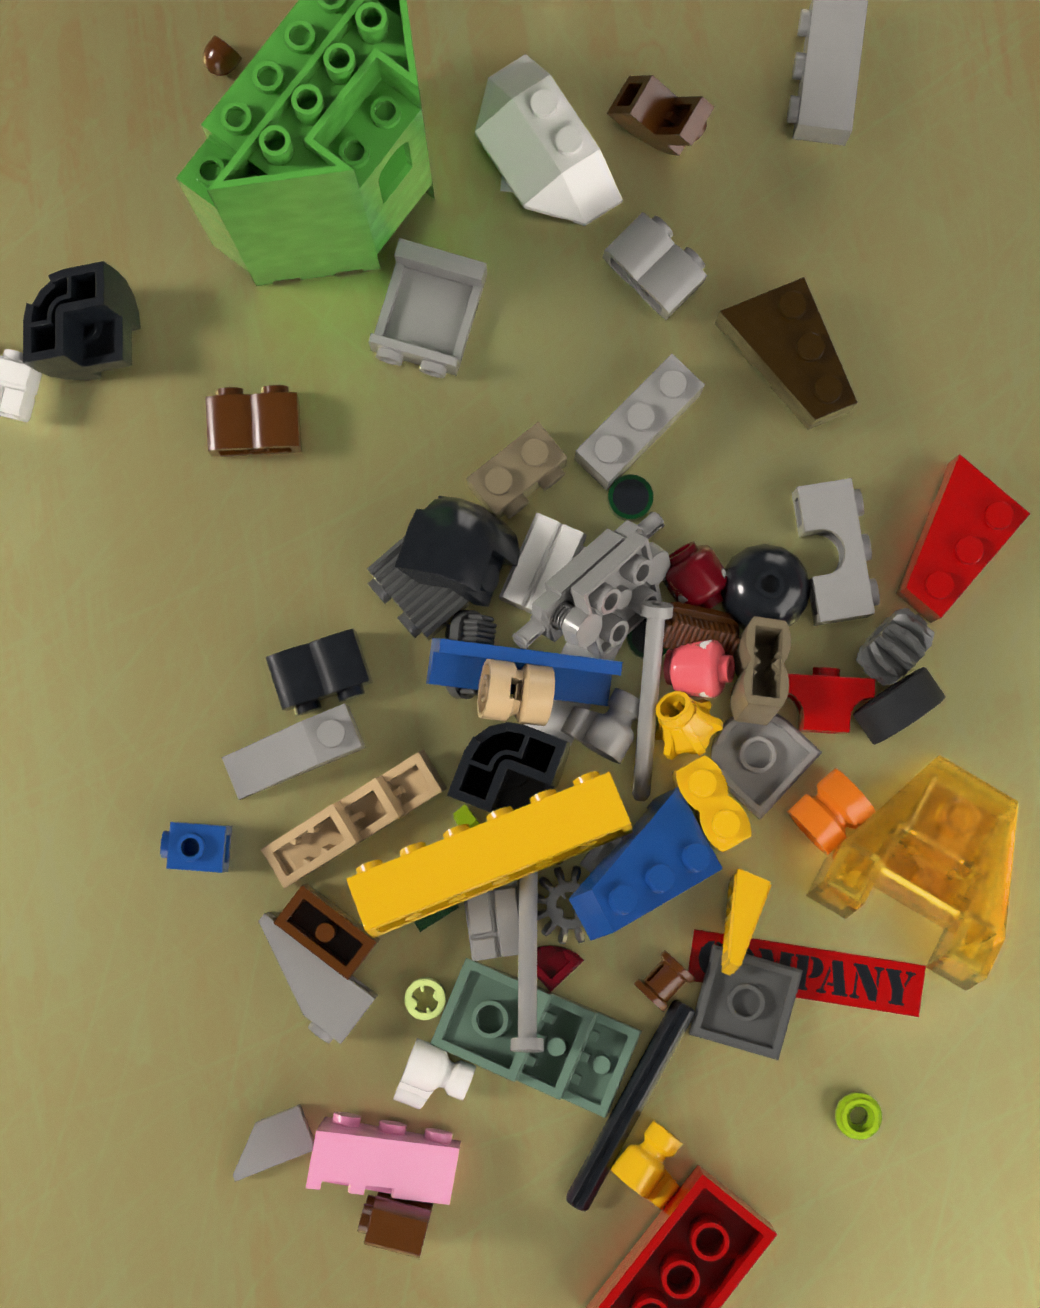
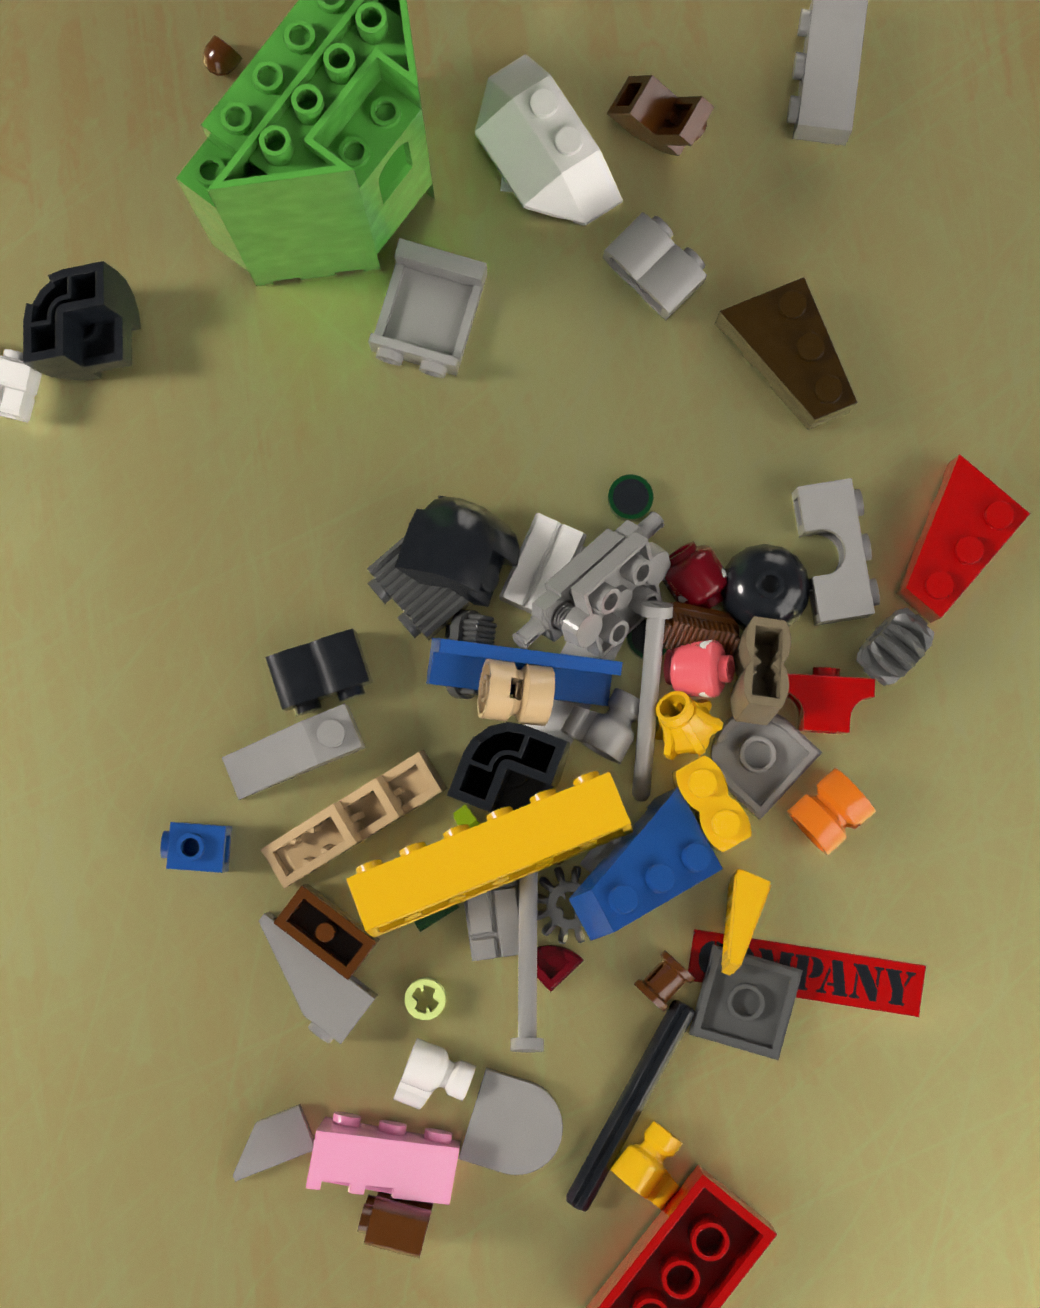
reddish brown brick [205,385,302,457] -> none
sand green slope [430,958,642,1118] -> none
dark tan brick [466,422,567,519] -> none
light grey brick [574,354,705,491] -> none
clear yellow wedge [806,755,1018,991] -> none
lime plate [835,1092,882,1140] -> none
black tyre [853,667,946,745] -> none
none -> light grey tile [458,1067,563,1175]

